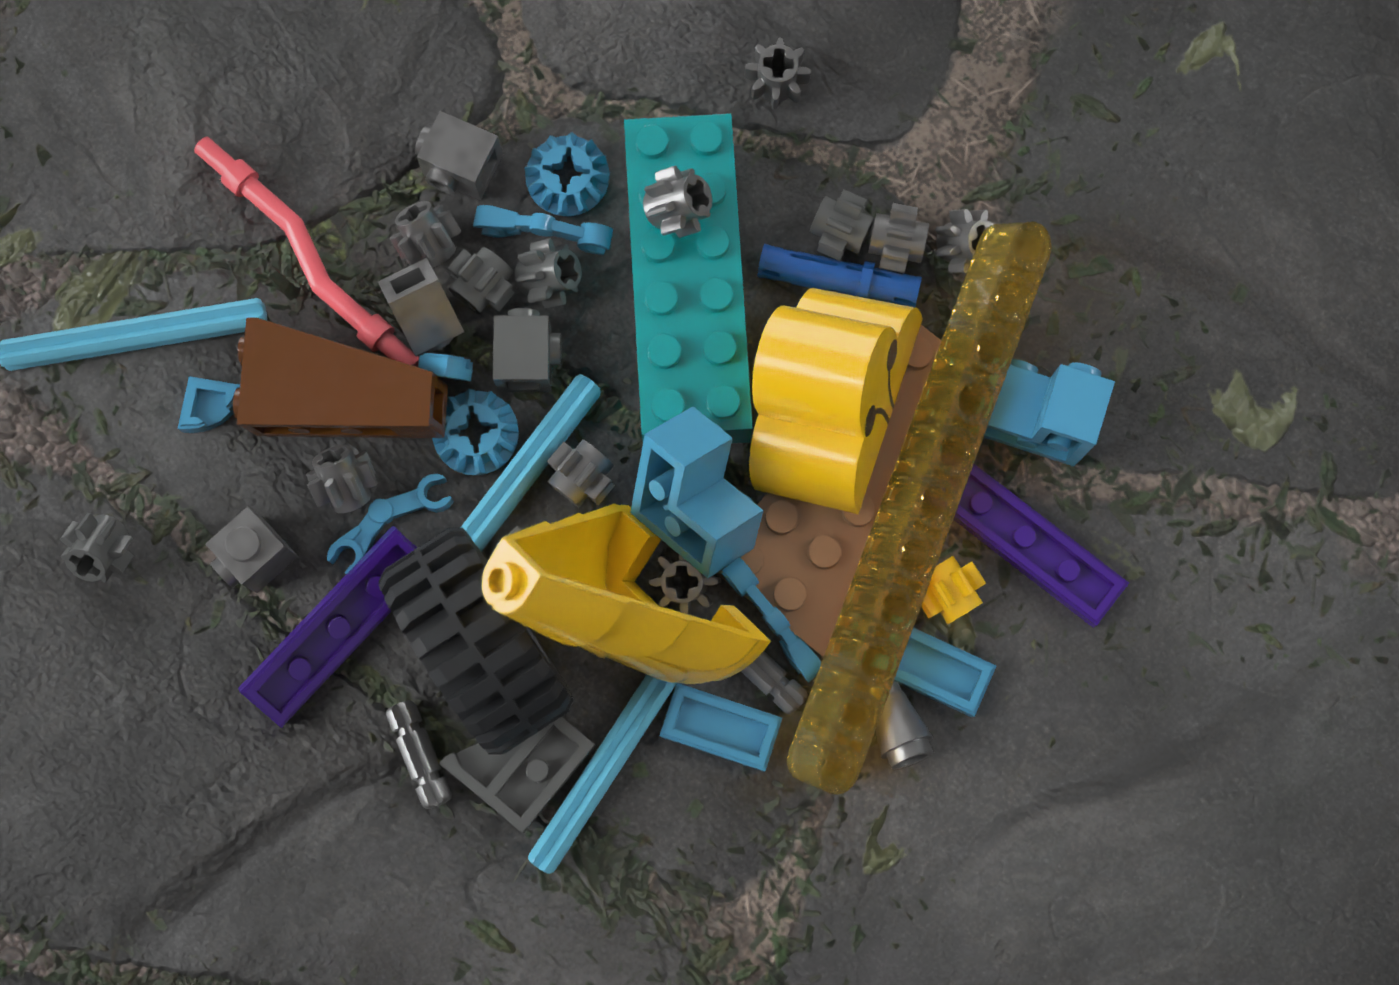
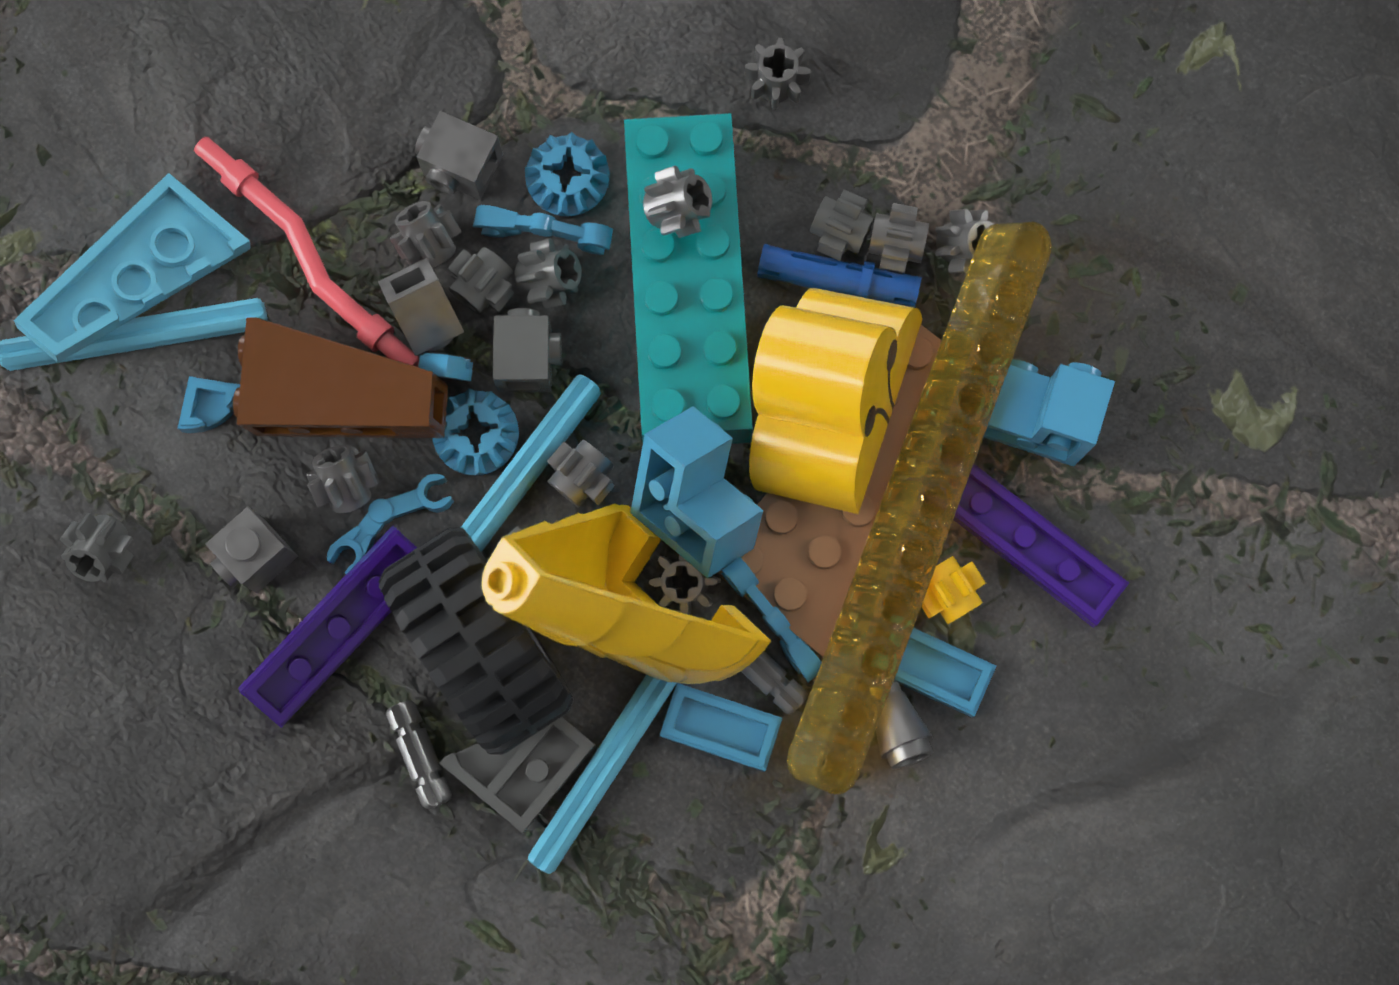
none -> medium azure wing [14,173,251,363]

